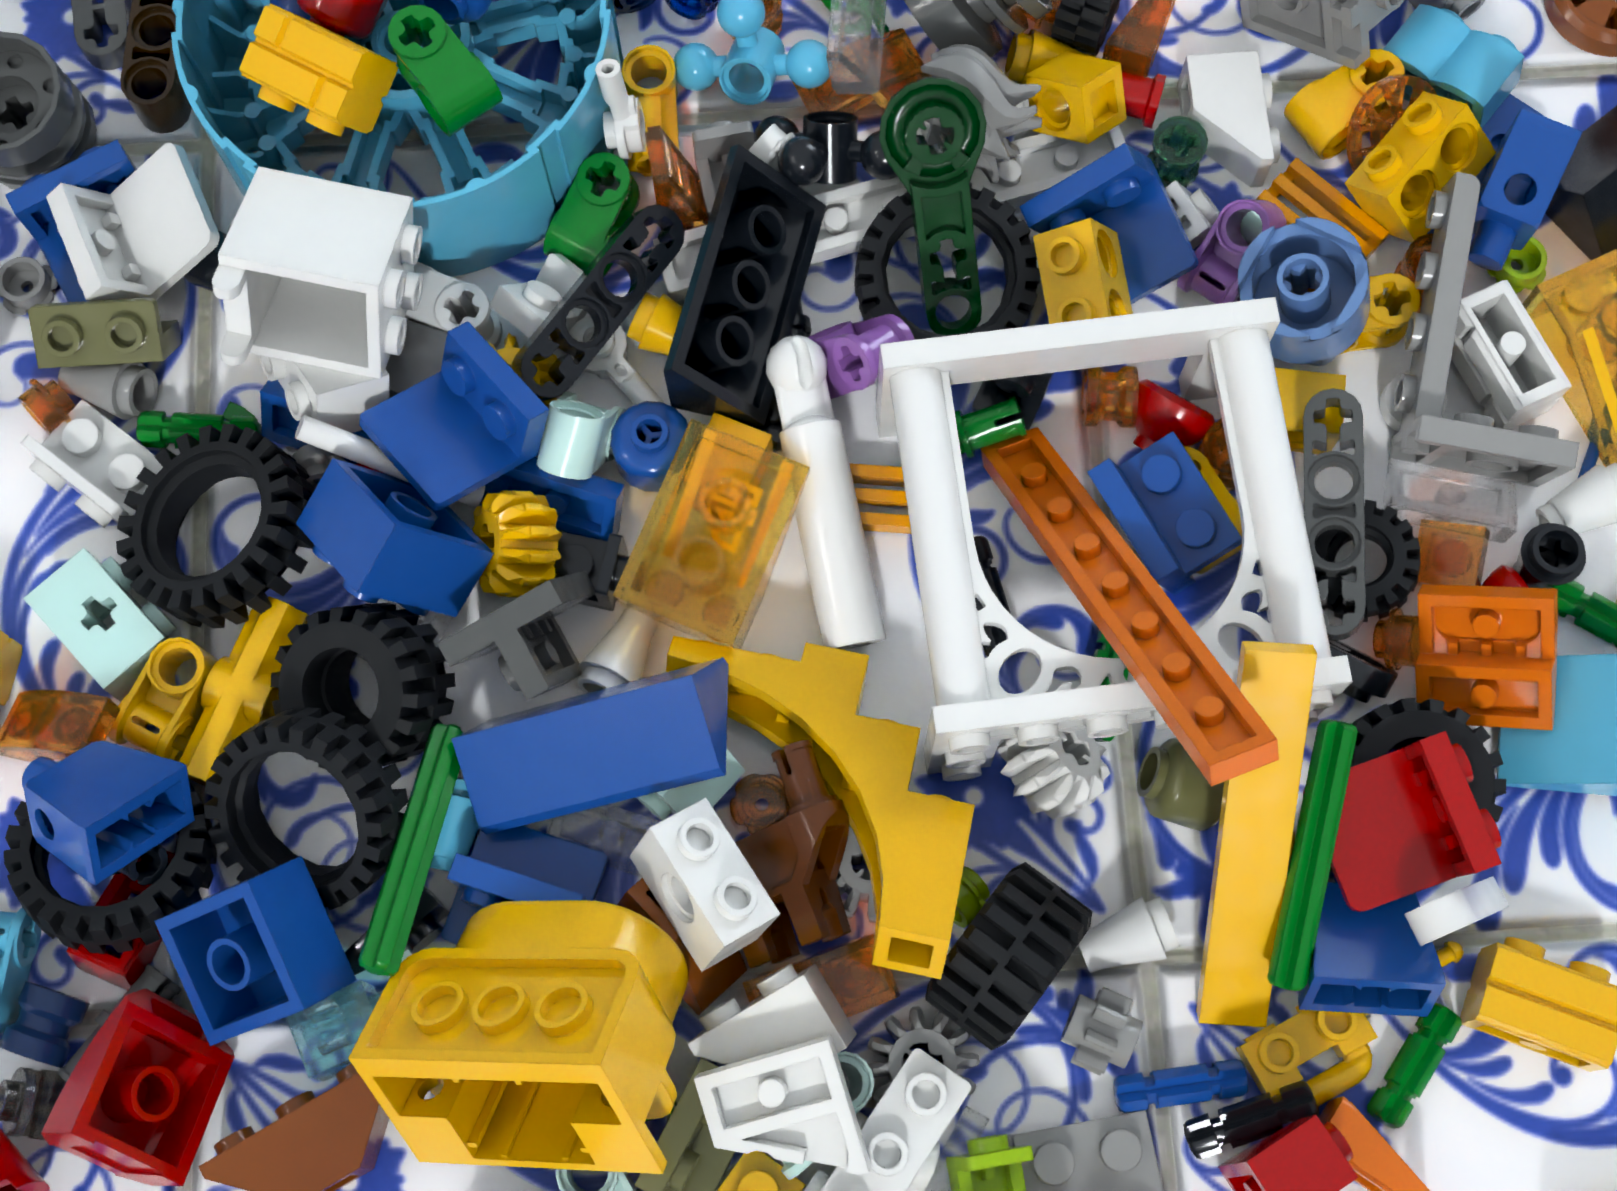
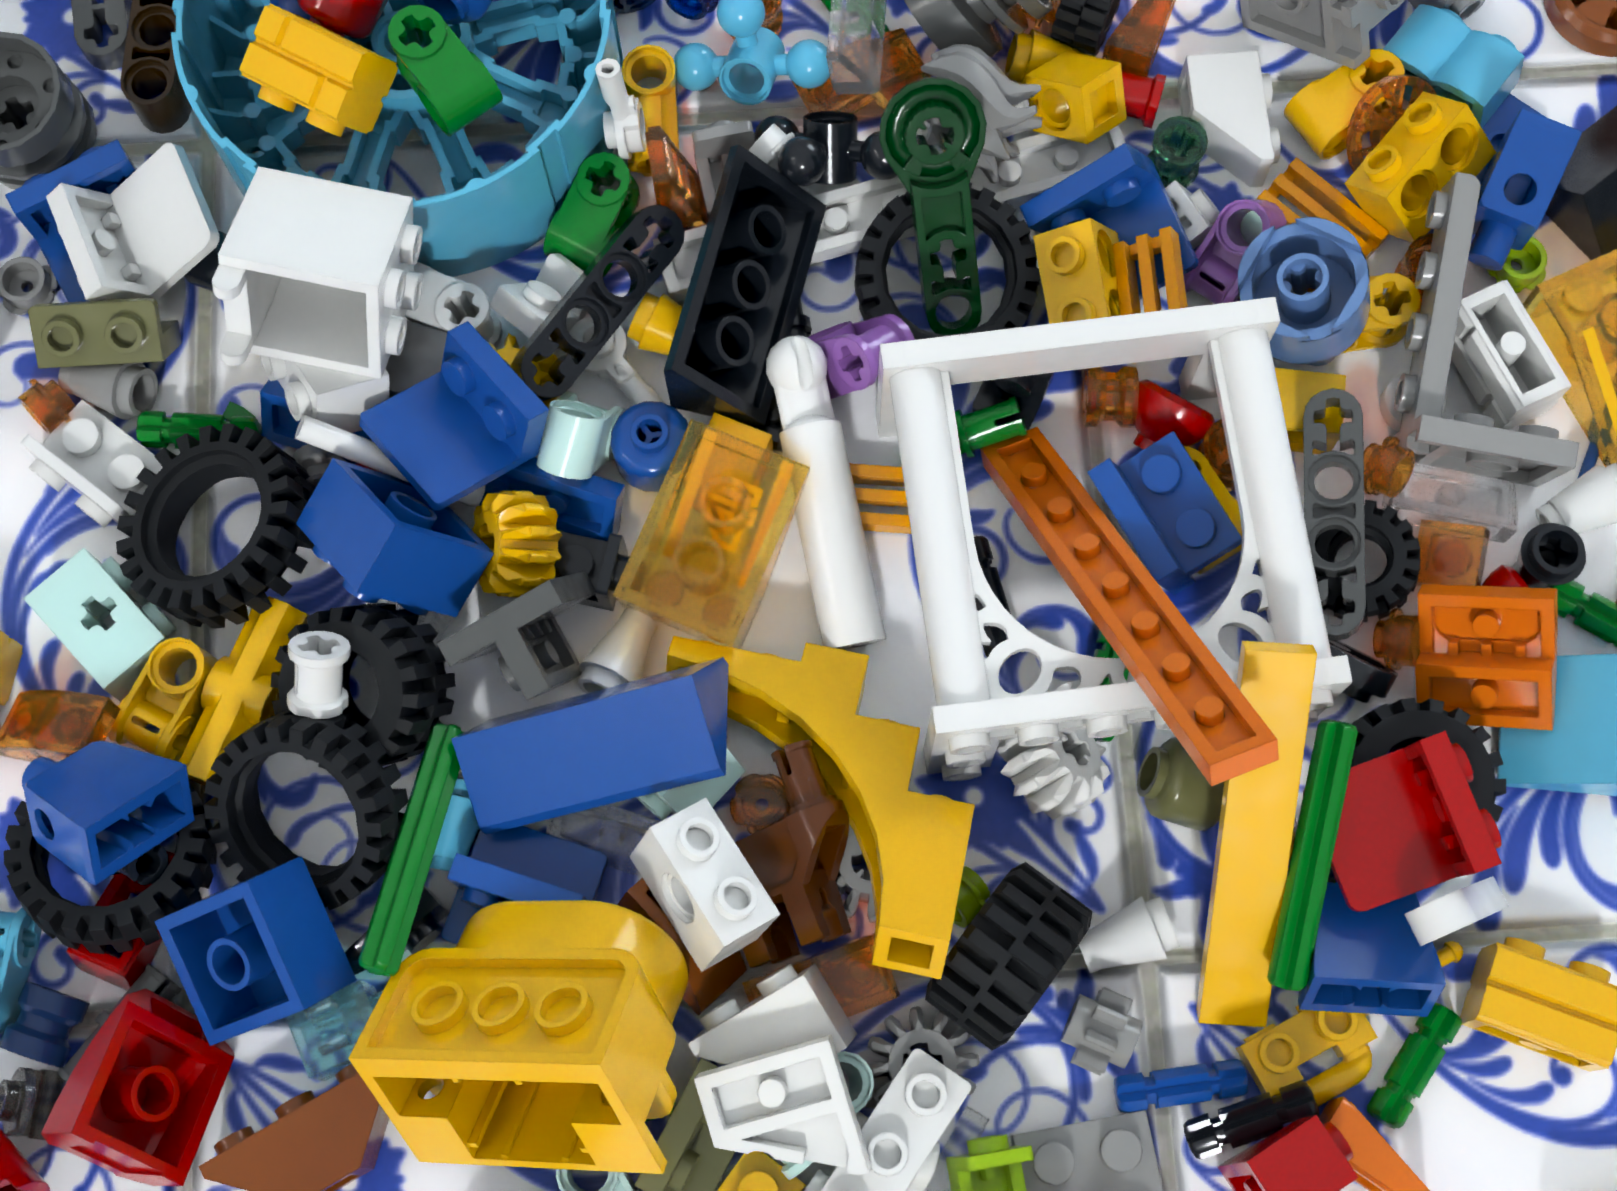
none -> white bush [287,631,351,719]
none -> light orange tile [1113,226,1188,364]
none -> clear orange plate [1364,436,1415,498]

